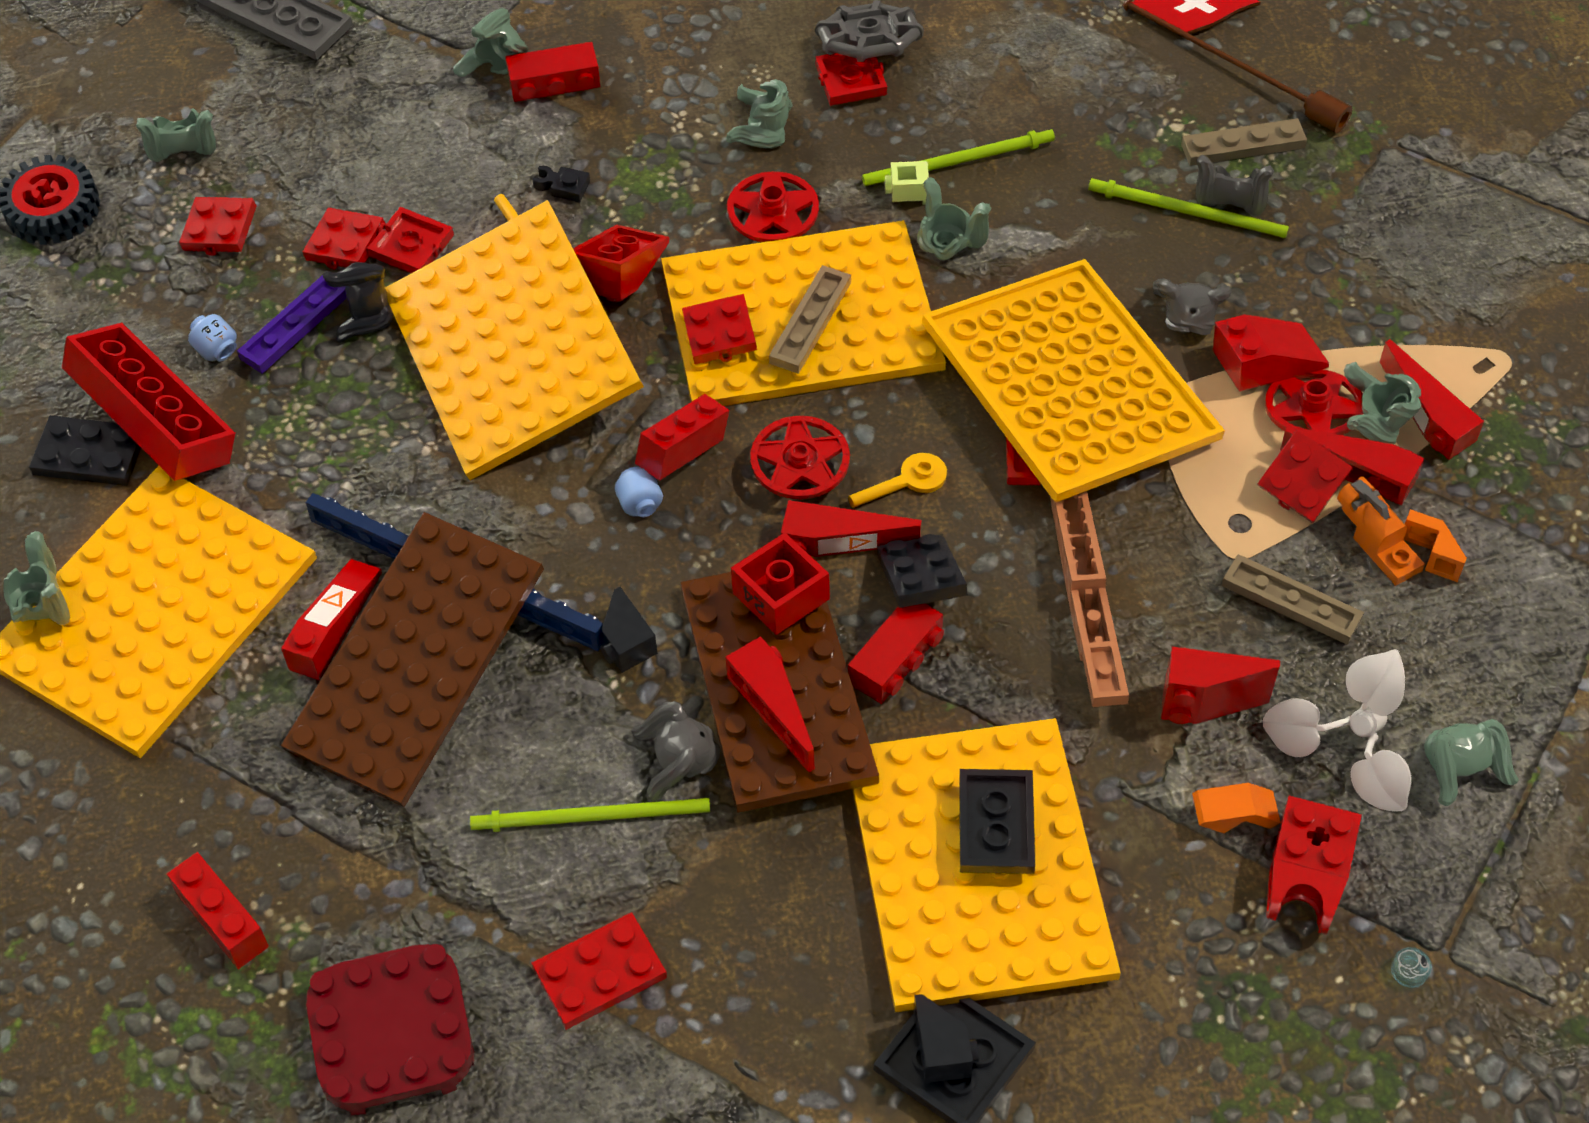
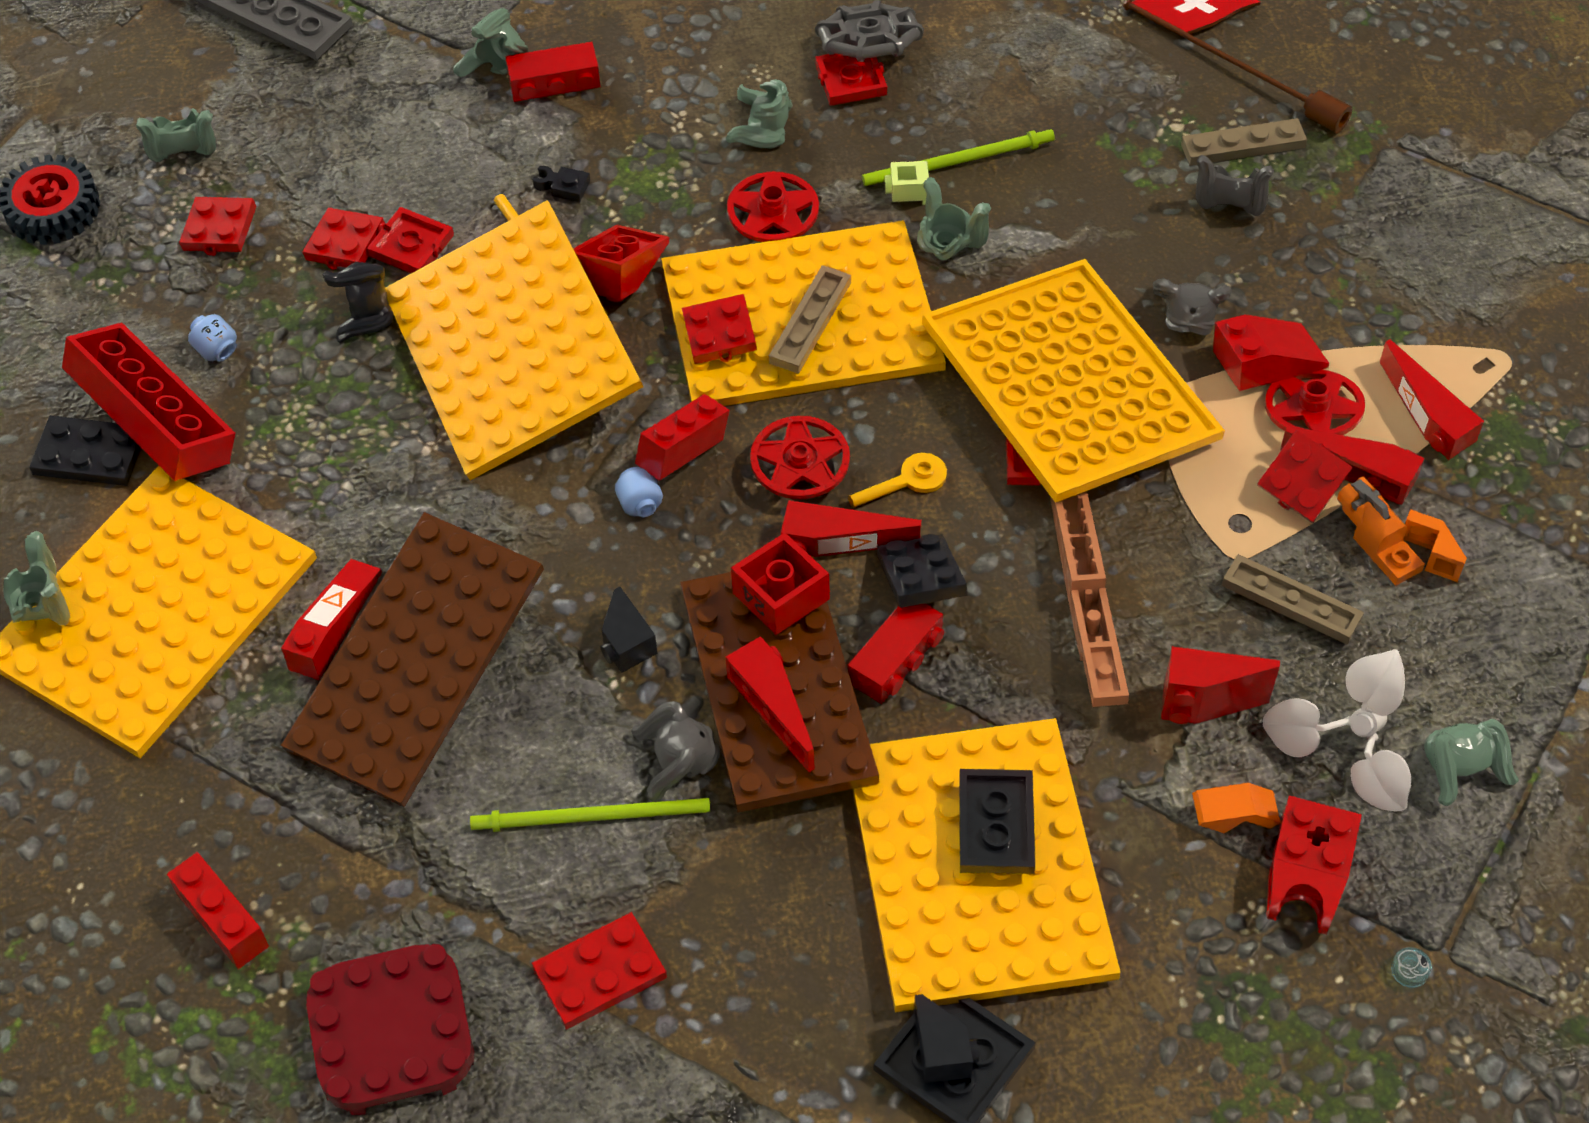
dark purple plate [237,275,347,374] -> none
dark blue plate [305,493,604,652] -> none
lime bar [1088,178,1289,238] -> none
sand green hair [1343,362,1421,444] -> none

